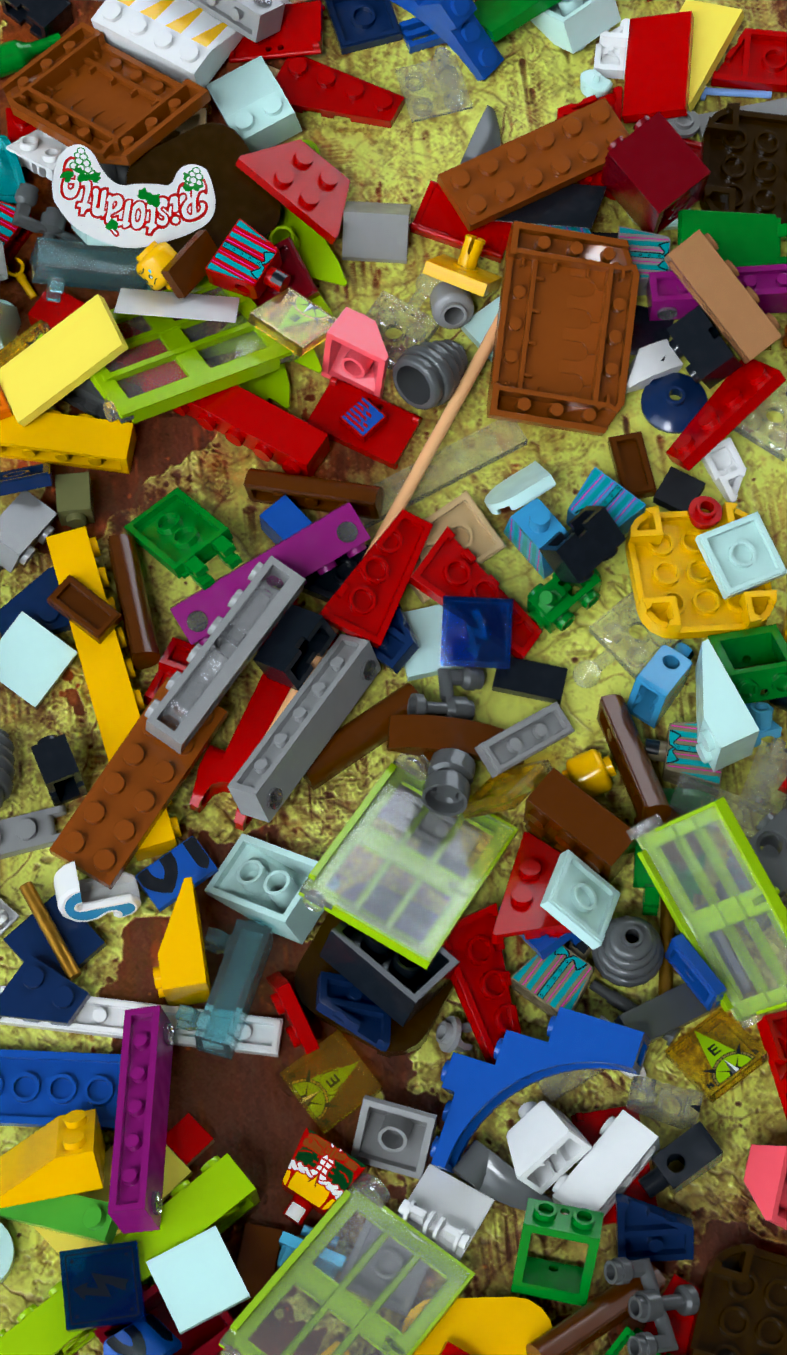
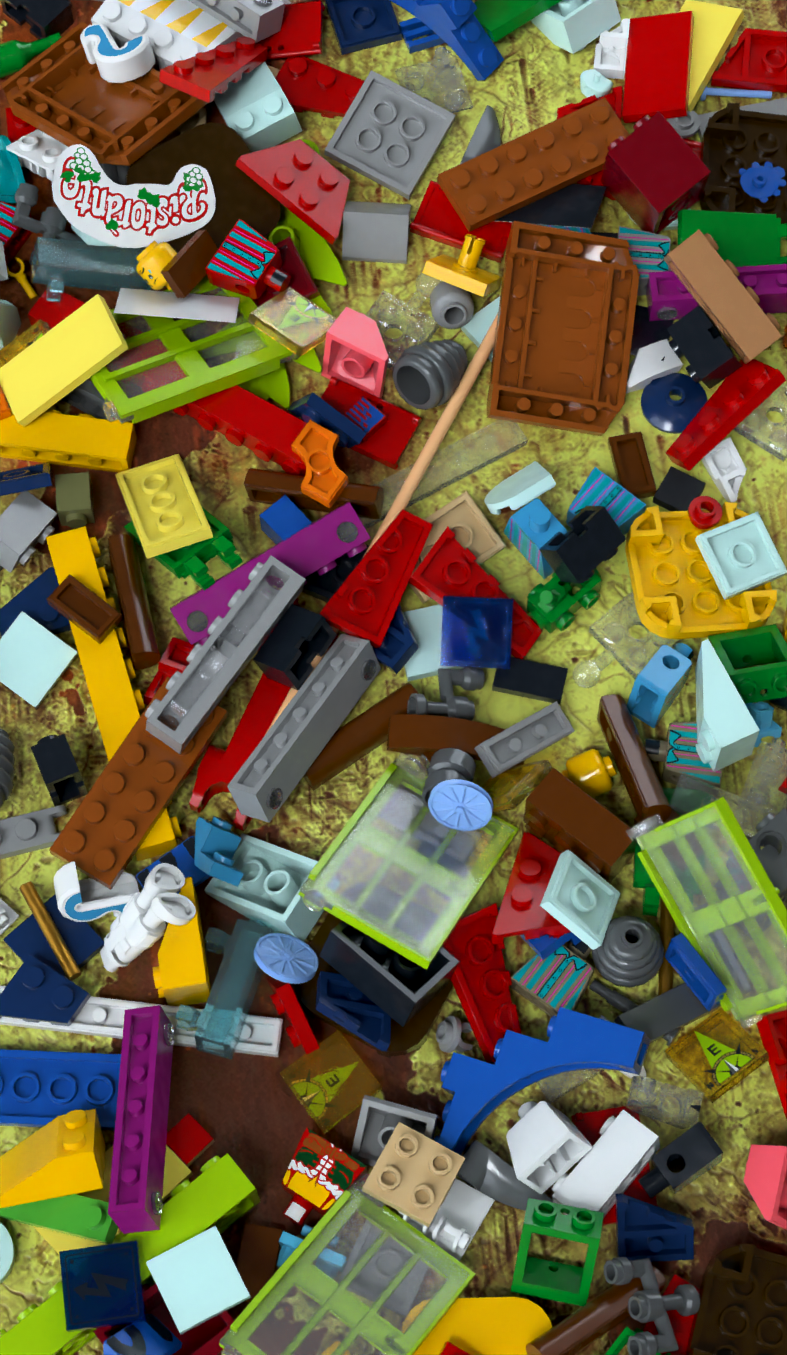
none -> white animal [80,24,155,83]
none -> white piece [100,863,196,972]
none -> light yellow tile [115,454,213,559]
none -> red wing [159,37,268,103]
none -> dark azure slope [194,816,244,887]
none -> light blue wheel [253,933,319,984]
none -> dark blue wing [287,393,366,448]
none -> orange tile [291,420,349,508]
none -> light grey plate [324,70,456,200]
none -> tan plate [362,1122,465,1227]
none -> light blue wheel [428,779,494,831]
none -> blue piece [739,161,786,203]

